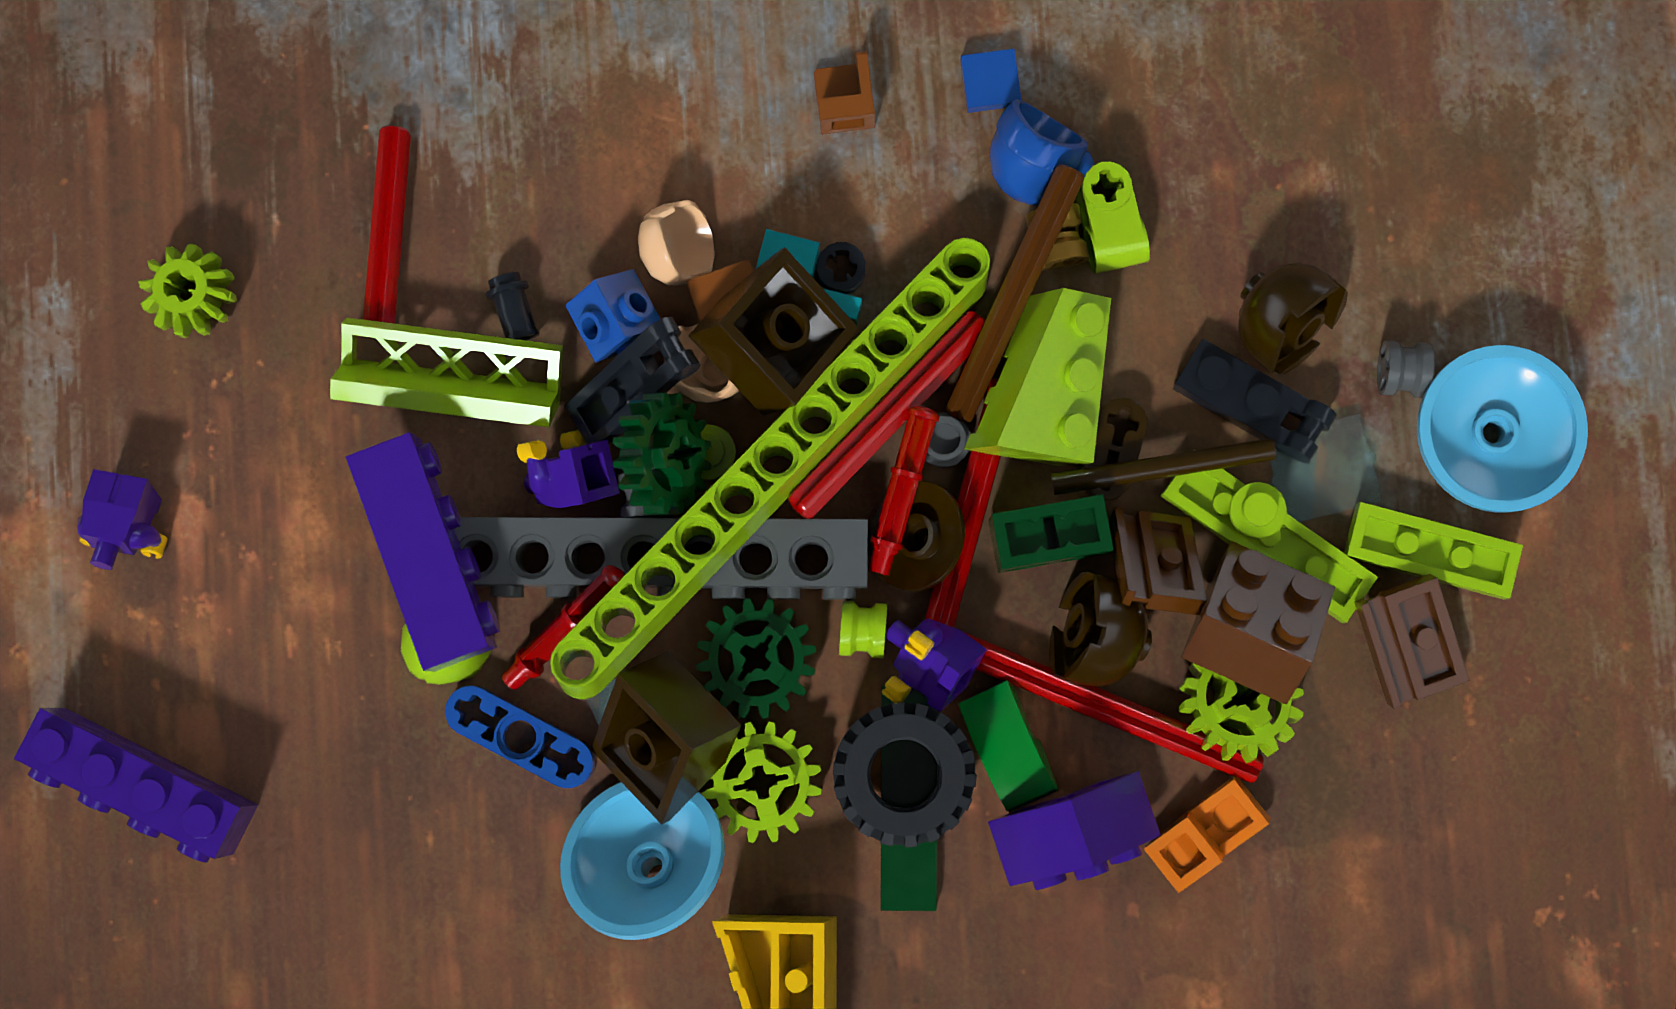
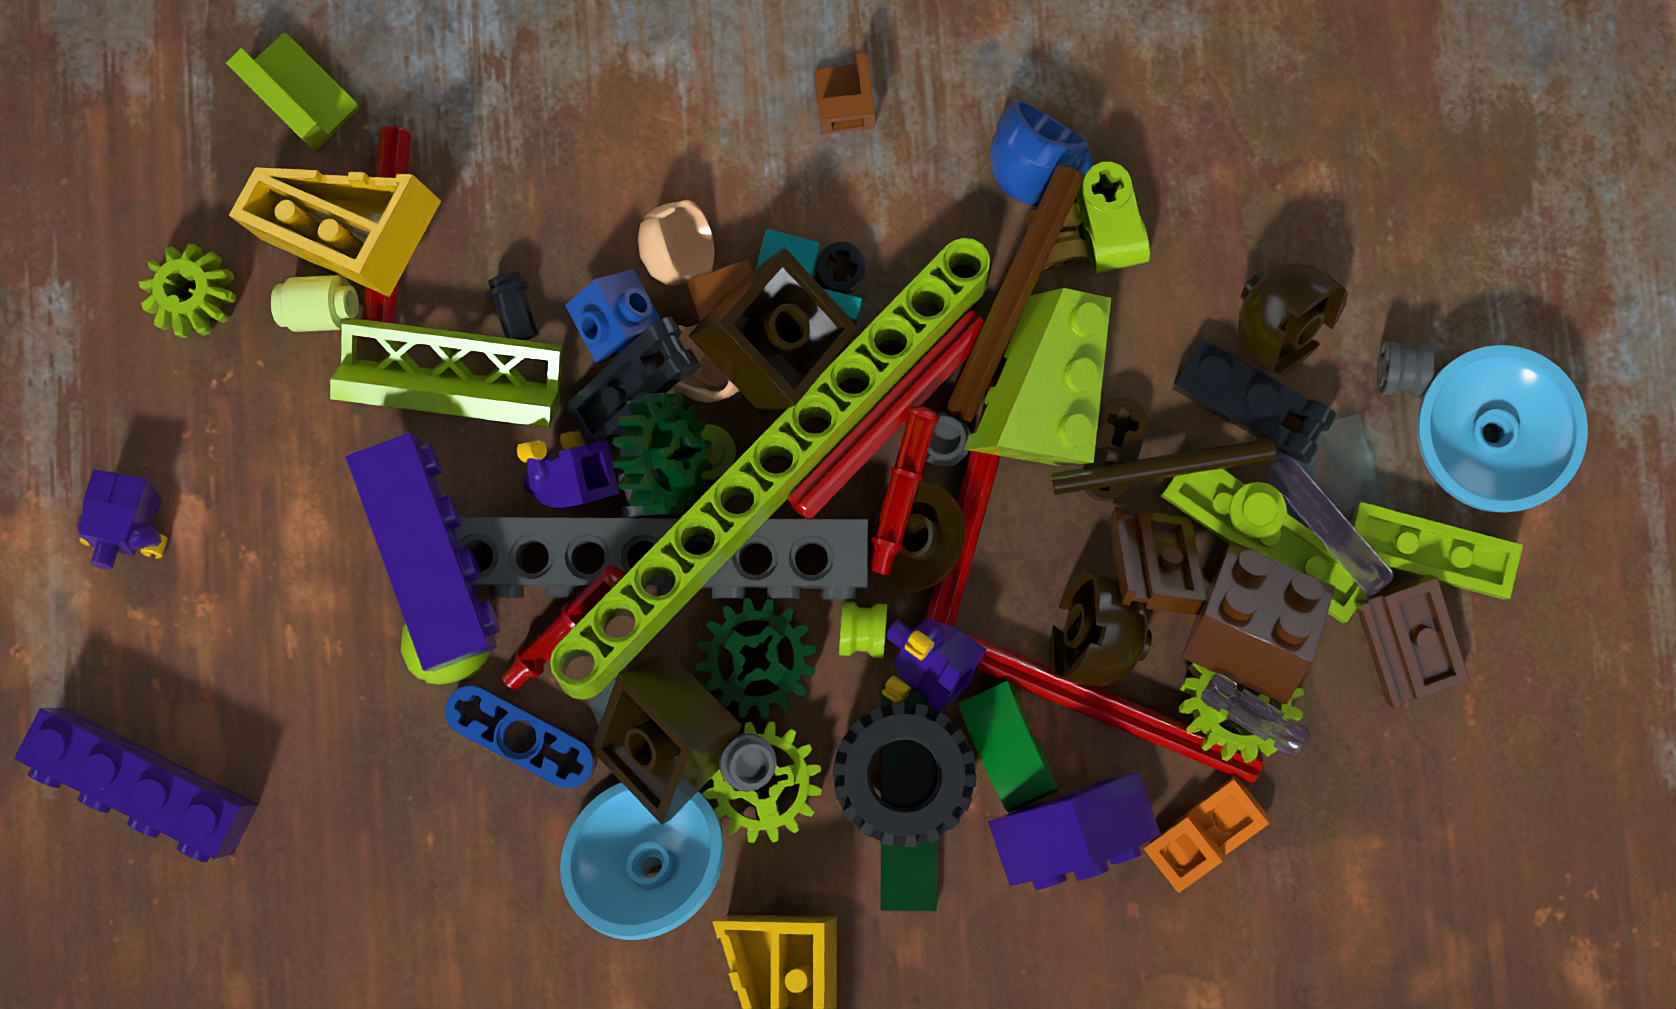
blue tile [960,49,1022,113] -> none
dark green brick [988,494,1114,574] -> none
none -> lime panel [226,33,359,152]
none -> yellow wedge [229,167,441,297]
none -> yellowish green brick [271,275,359,332]
none -> dark grey plate [719,733,776,791]
none -> axle [1201,673,1310,756]
none -> clear purple axle [1266,454,1394,596]

